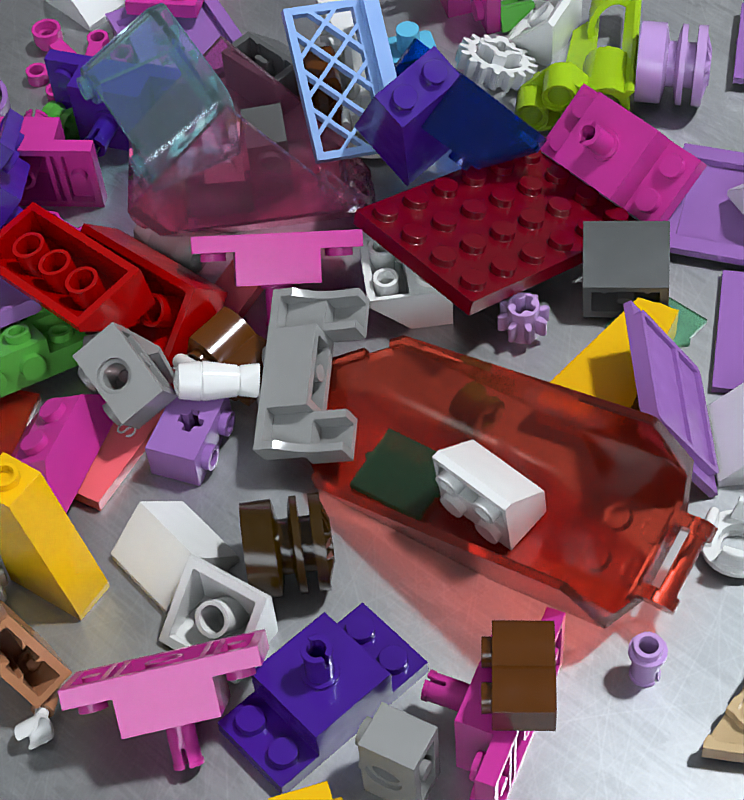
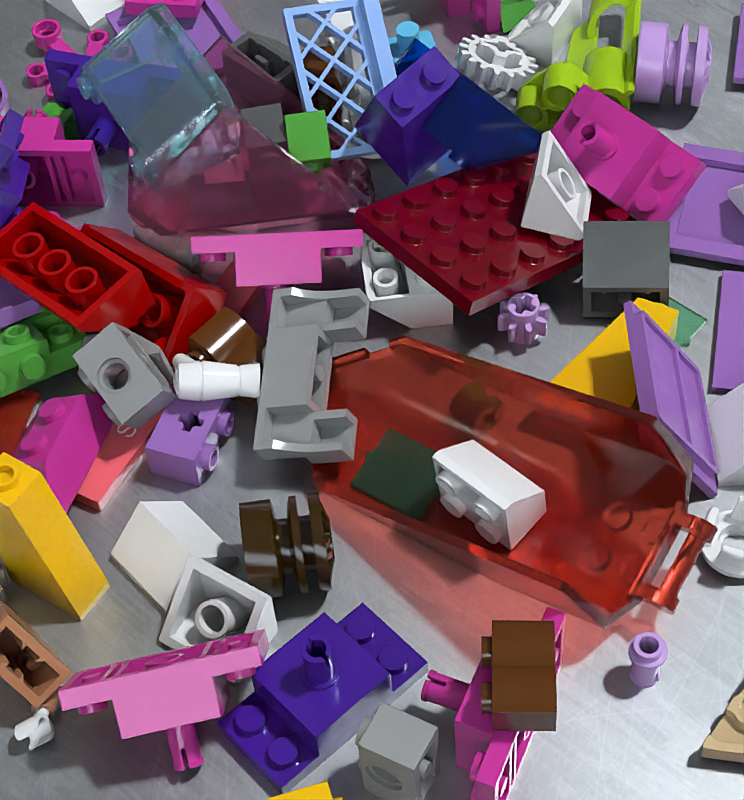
none -> bright green brick [284,110,333,176]
none -> white slope [521,130,592,241]

